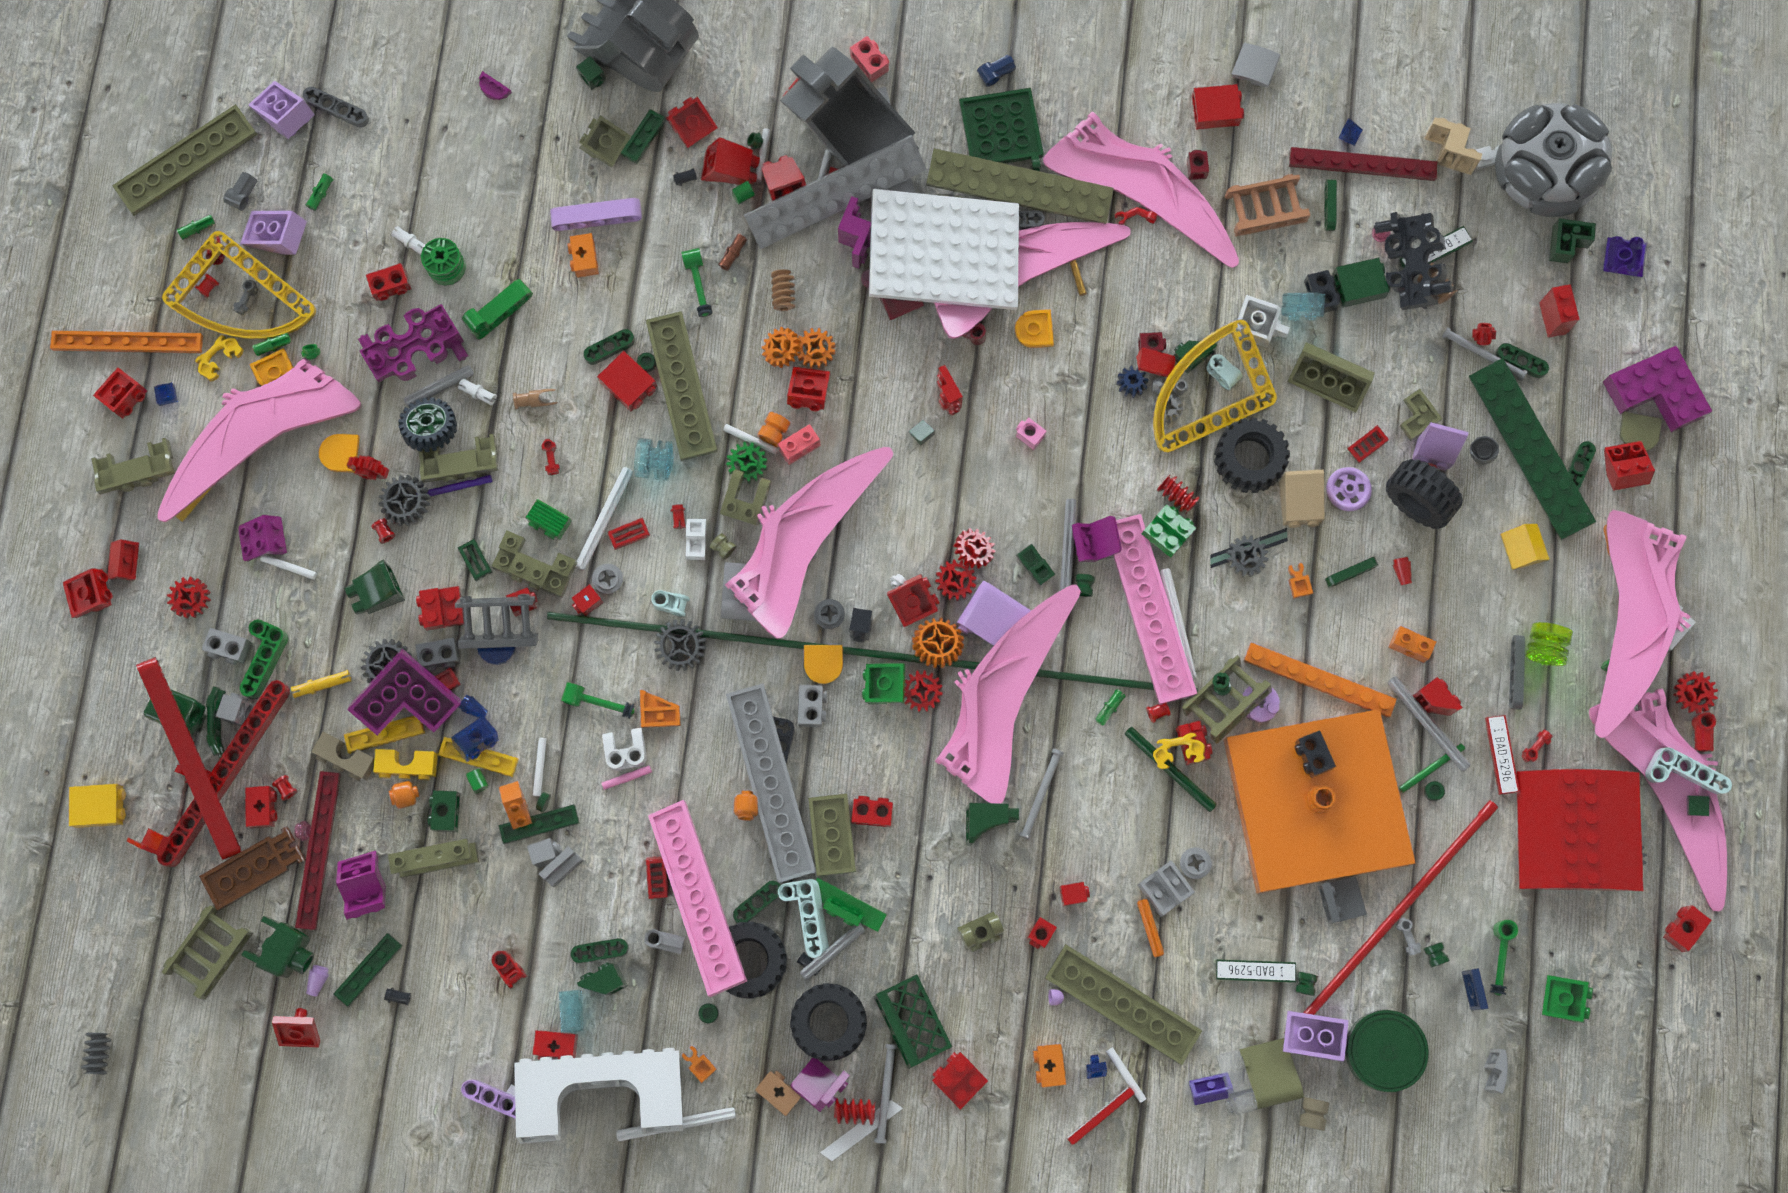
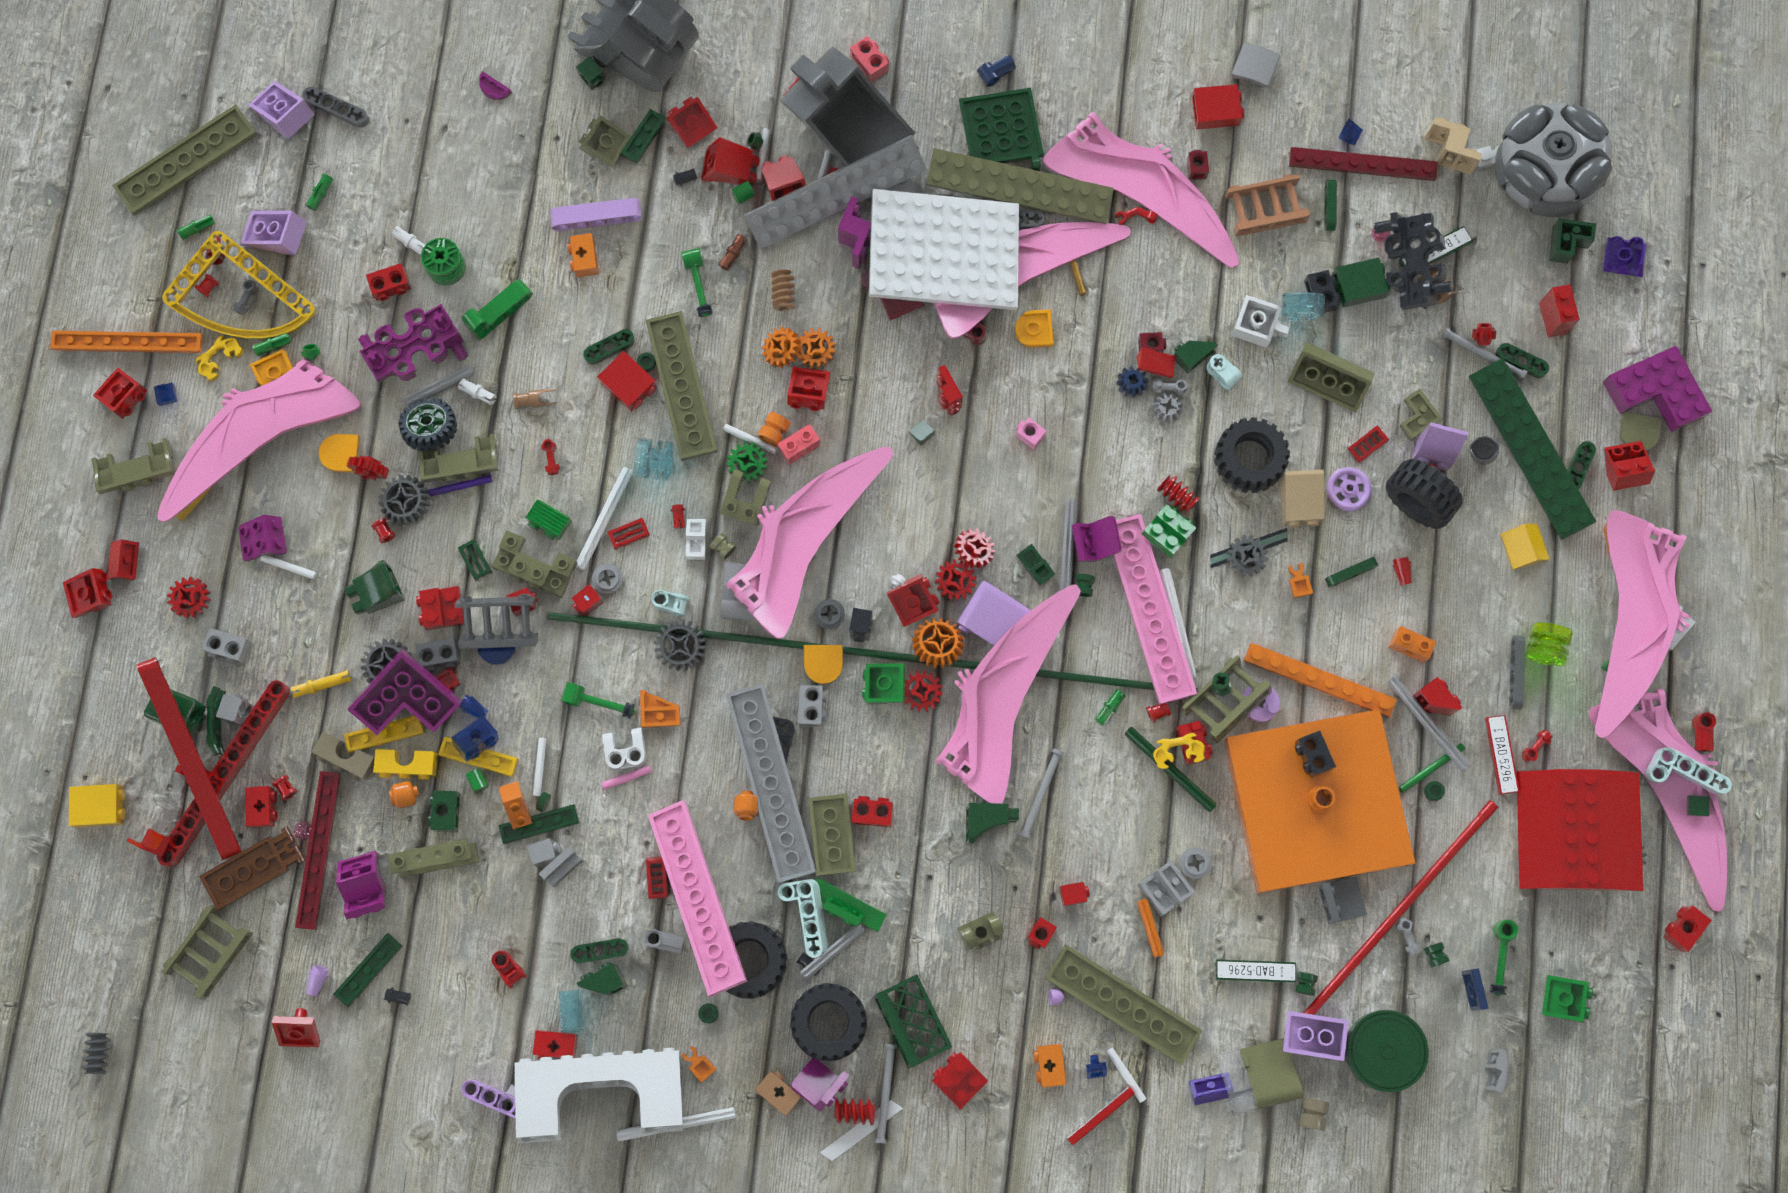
dark grey piece [223,172,258,211] -> none
green beam [240,619,288,700] -> none
dark green piece [241,916,314,978] -> none
dark green beam [733,881,781,923] -> none
yellow beam [1153,320,1277,452] -> none
red gear [1673,671,1718,714] -> none

